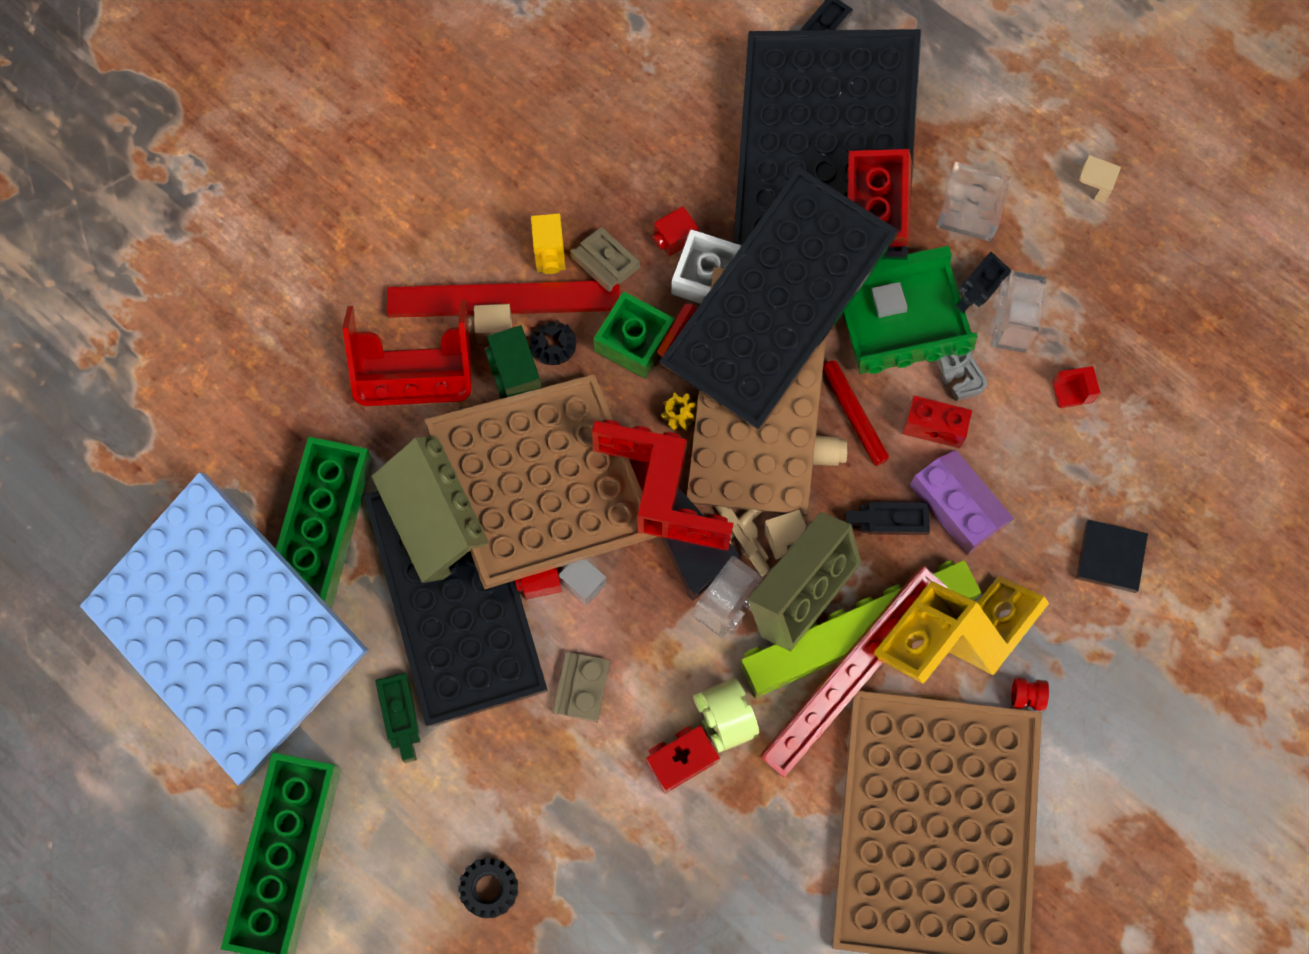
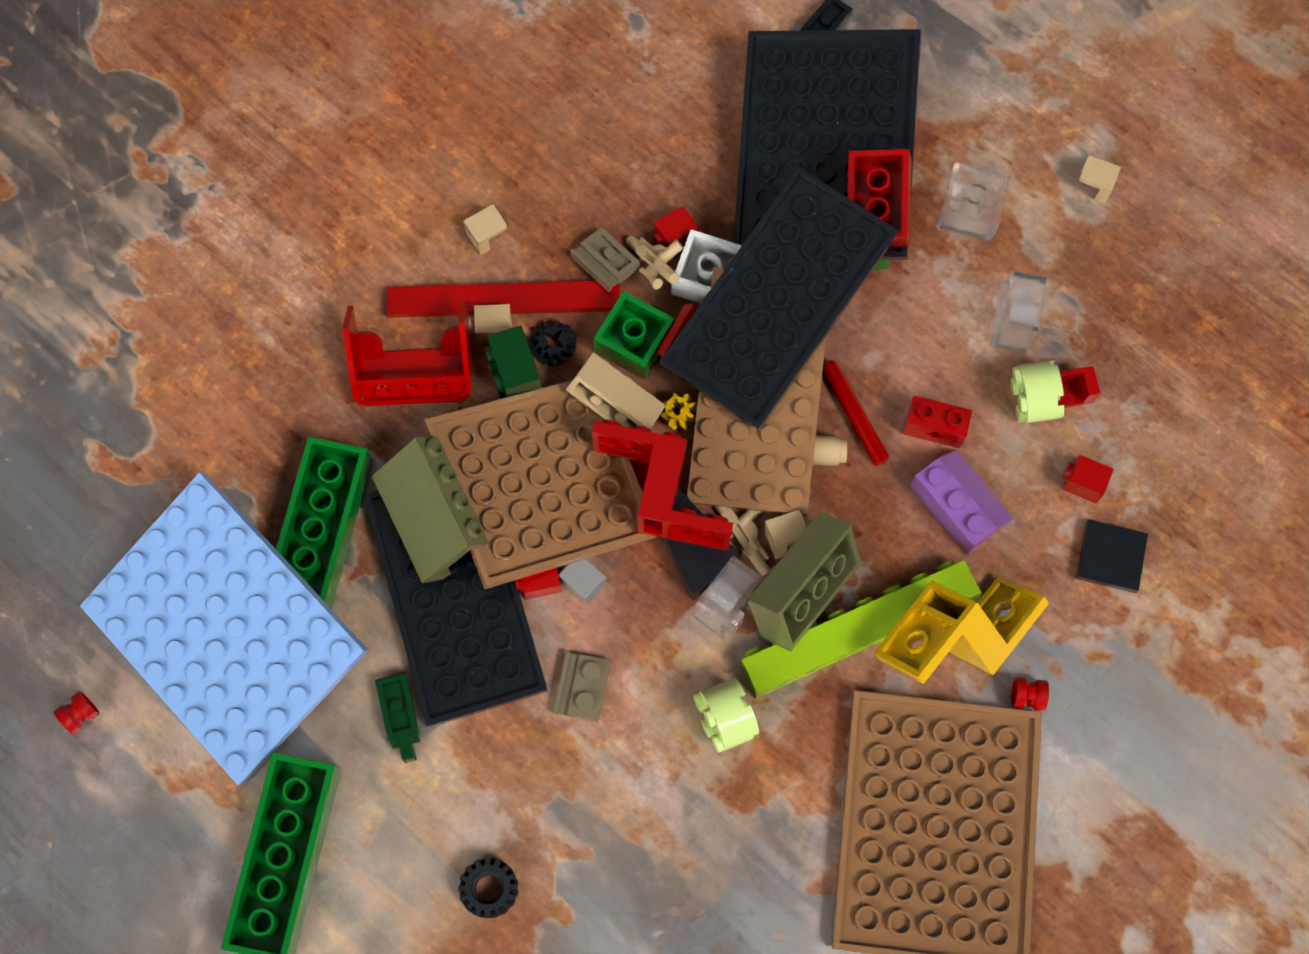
yellow brick [531,213,566,274] -> none
red brick [646,725,720,794] -> none
tile [759,566,947,778] -> none
green panel [842,246,978,374] -> none
black hinge [844,502,930,535] -> none
light grey tile [871,282,908,318] -> none
light grey piece [936,350,987,401] -> none
black hinge [955,252,1012,314] -> none
none -> red wheel [53,690,100,735]
none -> tan panel [463,204,507,255]
none -> tan brick [566,352,666,429]
none -> tan piece [626,236,684,289]
none -> yellowish green brick [1010,359,1064,424]
none -> red brick [1062,455,1114,503]

